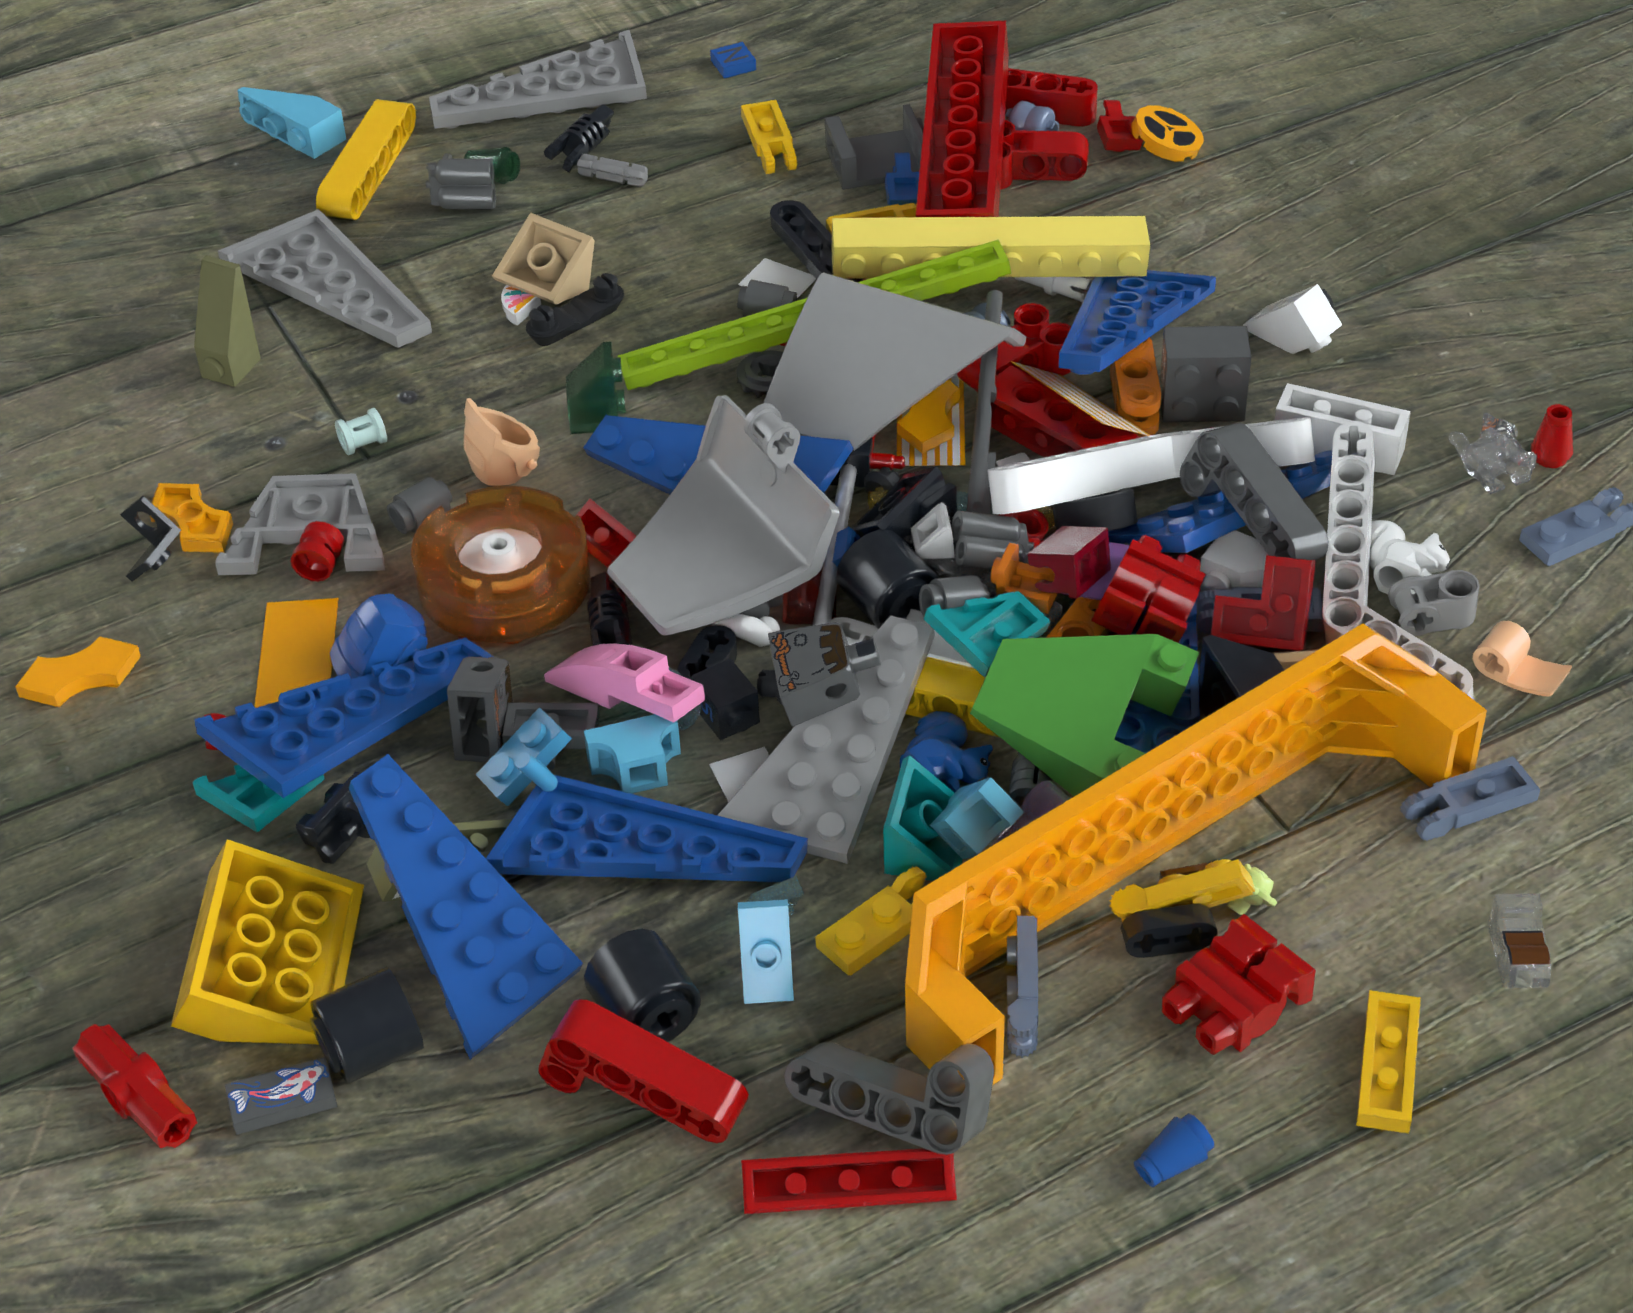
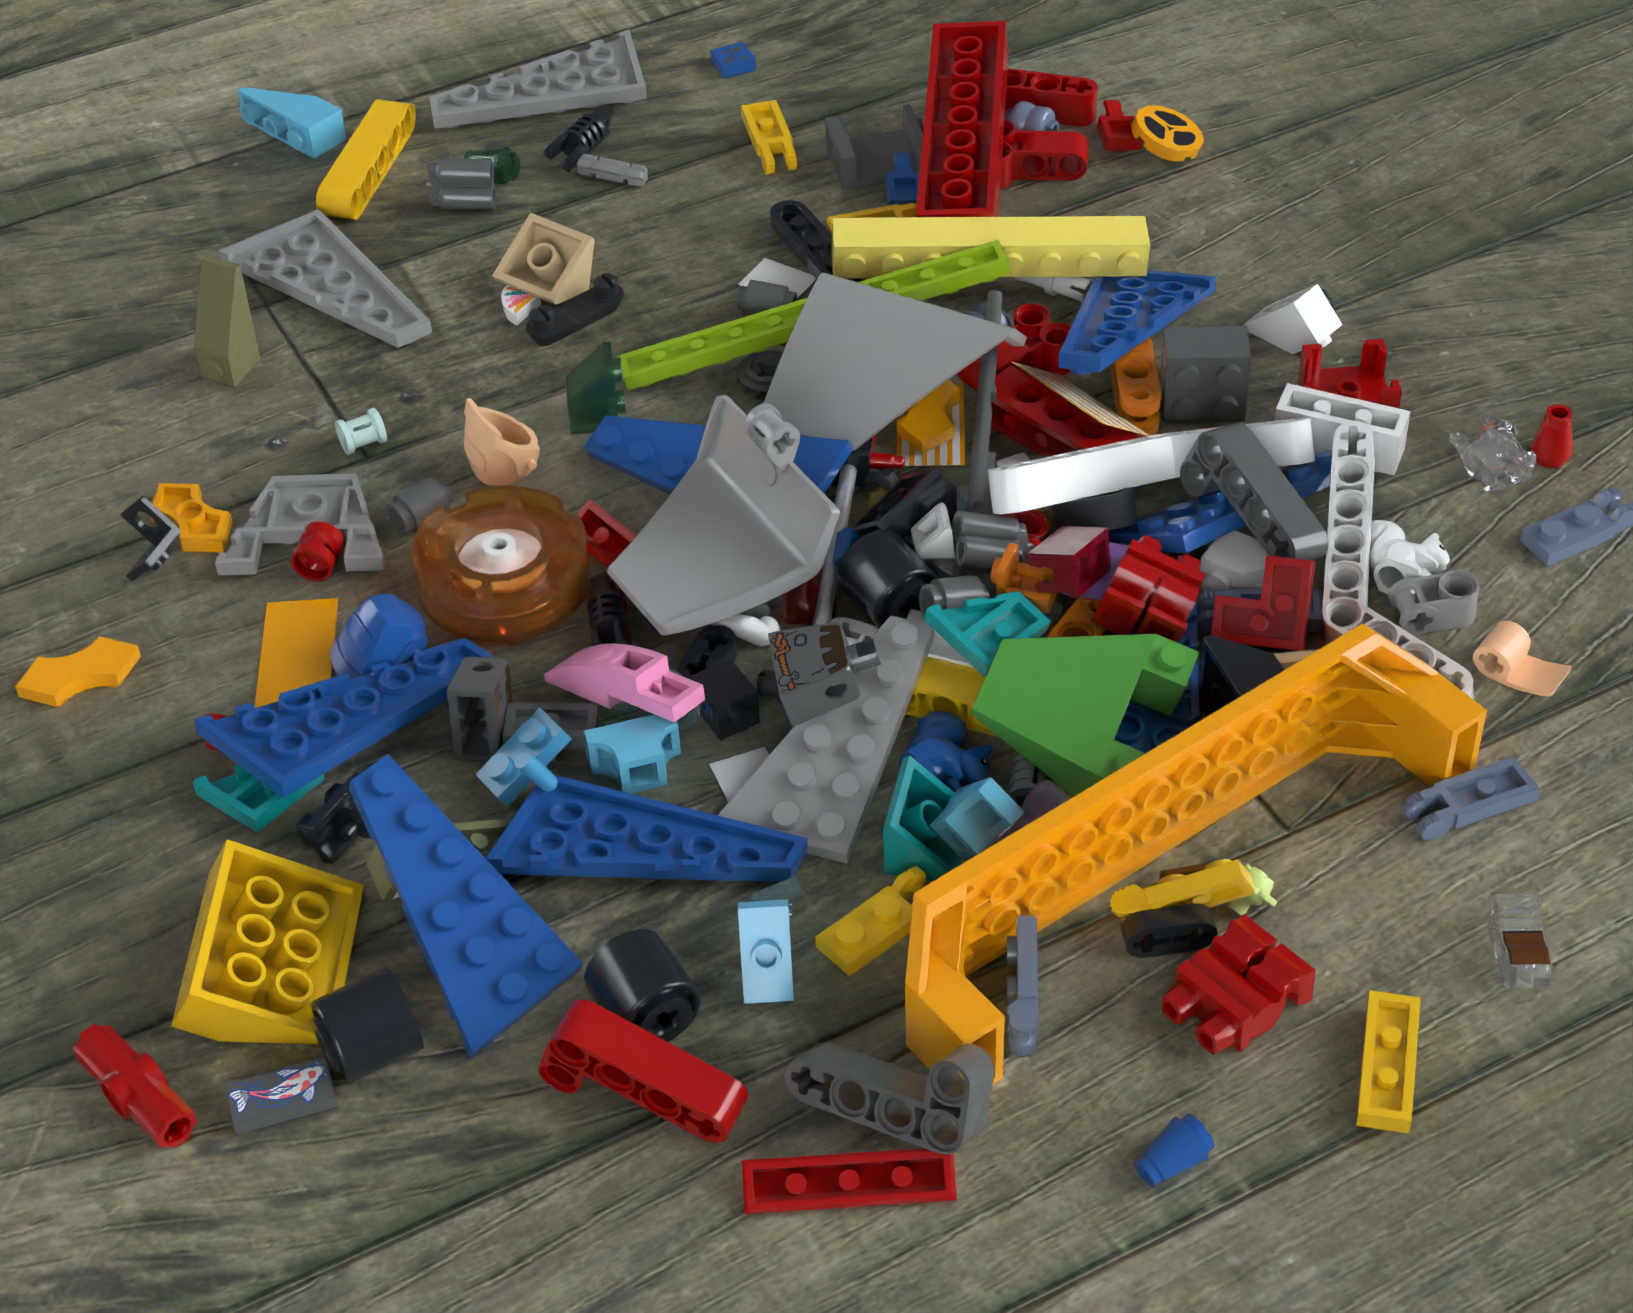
none -> red panel [1298,339,1402,408]

